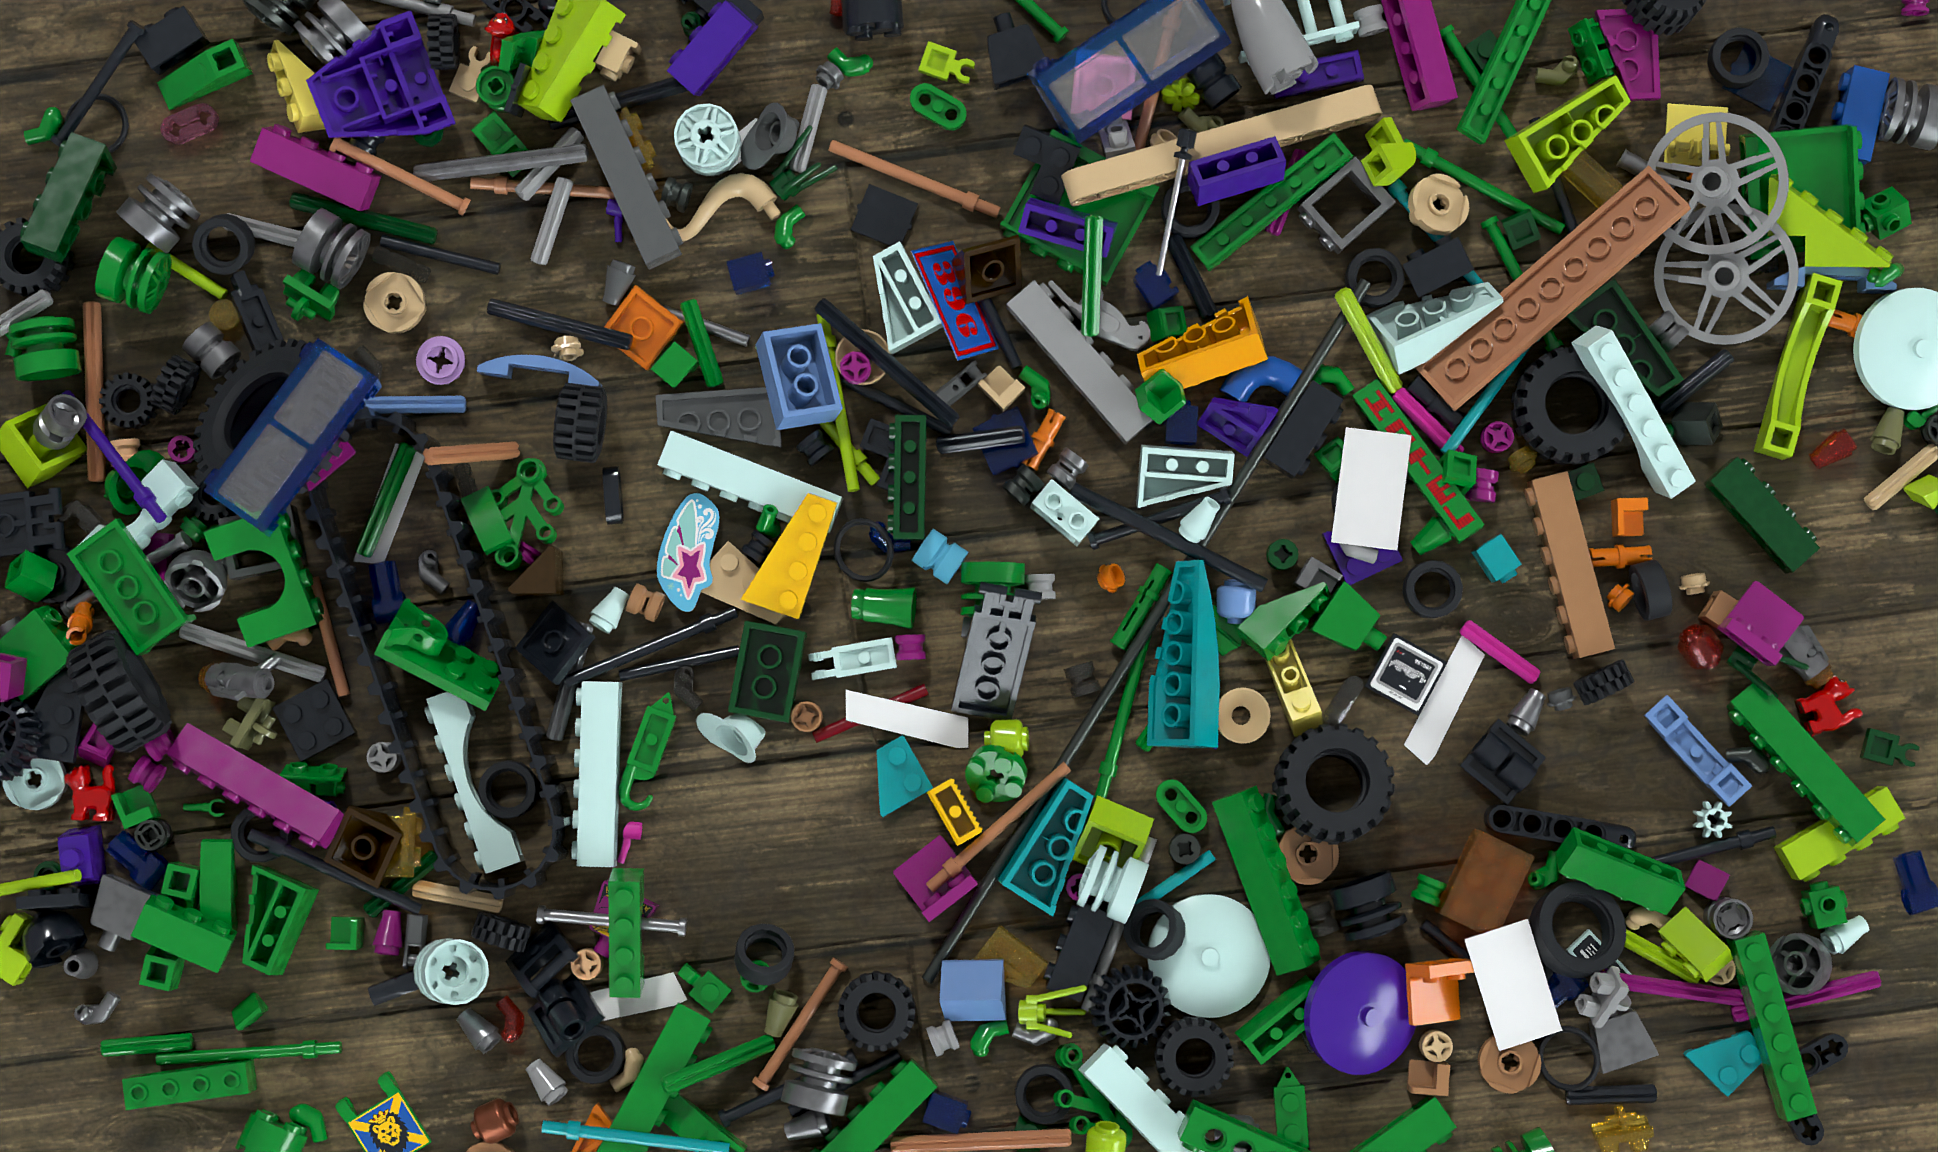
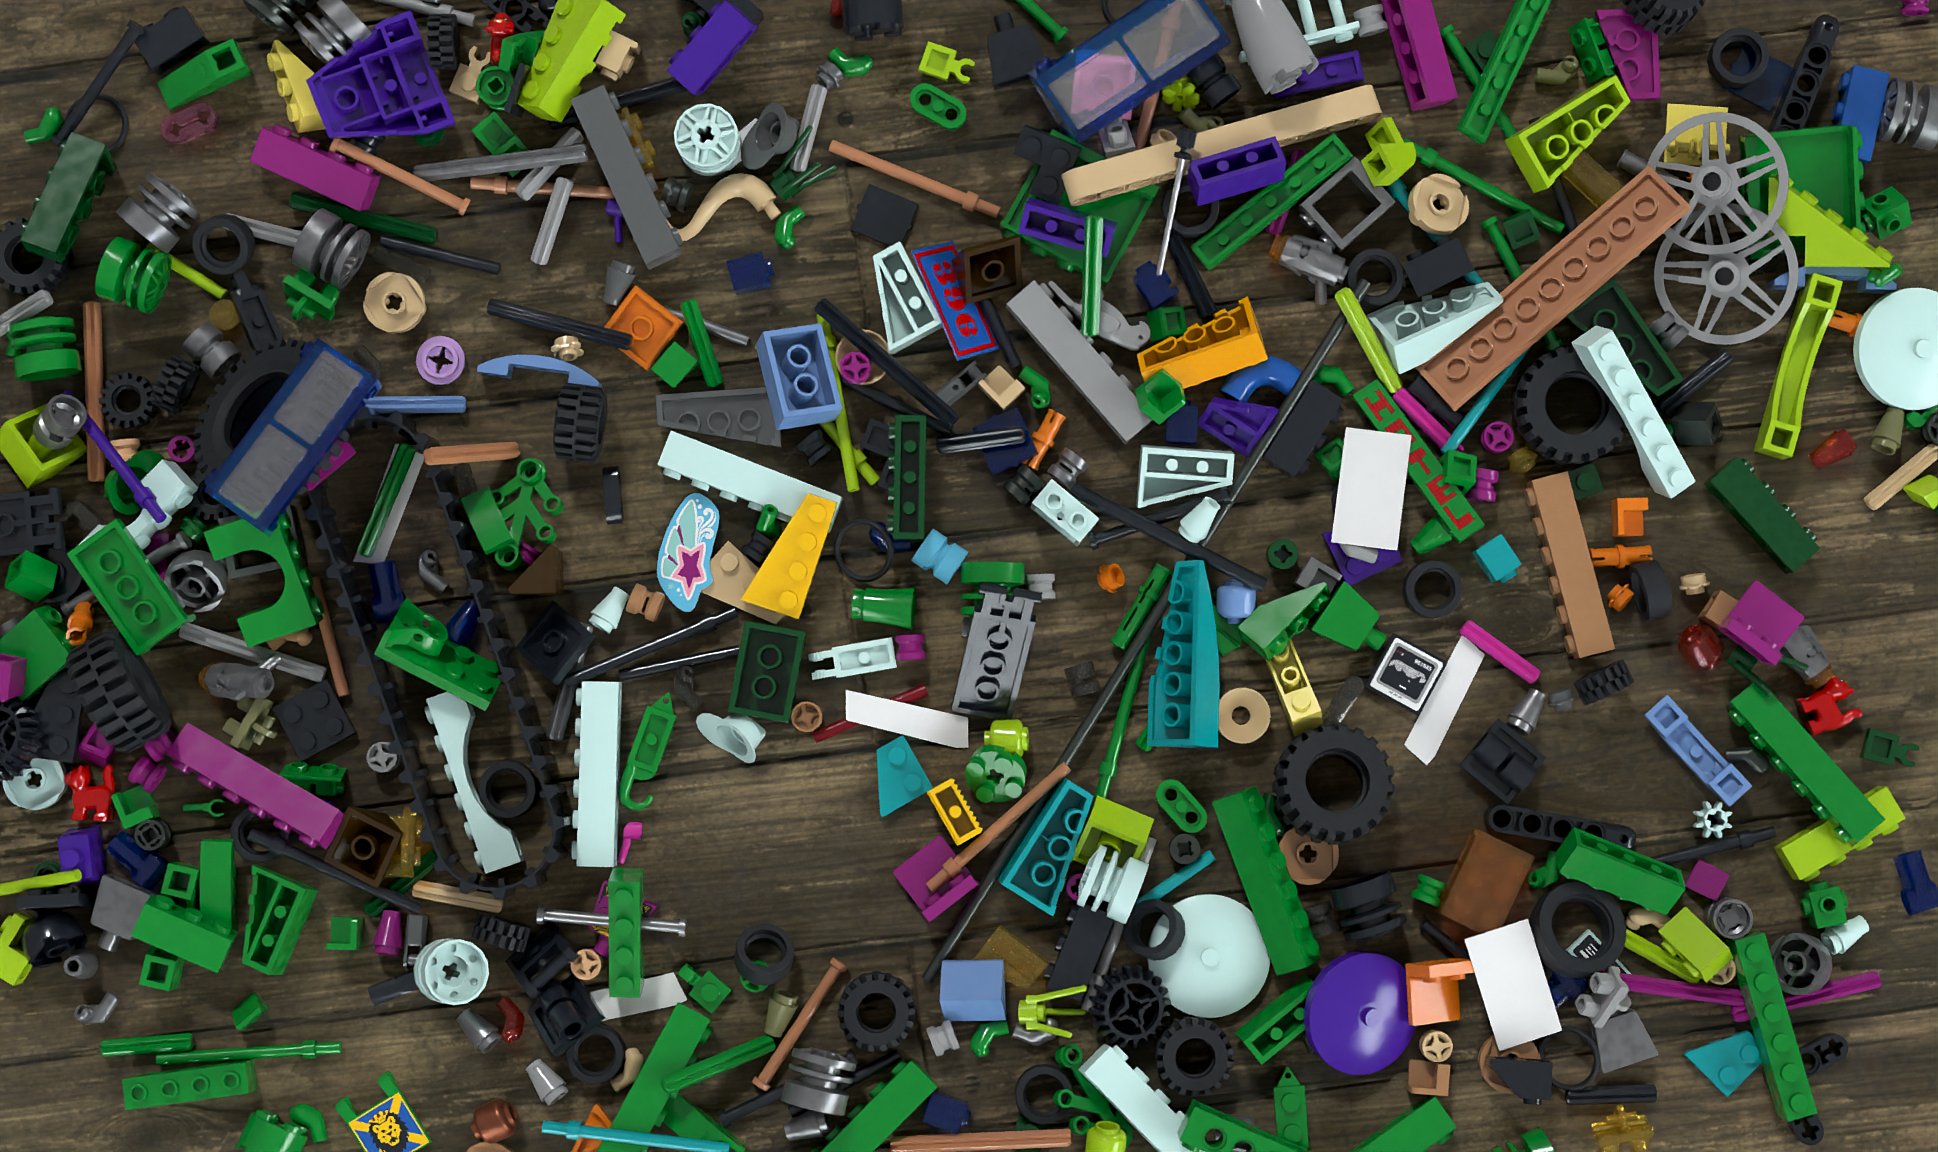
none -> flat silver piece [1268,234,1349,305]
none -> black slope [1485,1056,1553,1105]

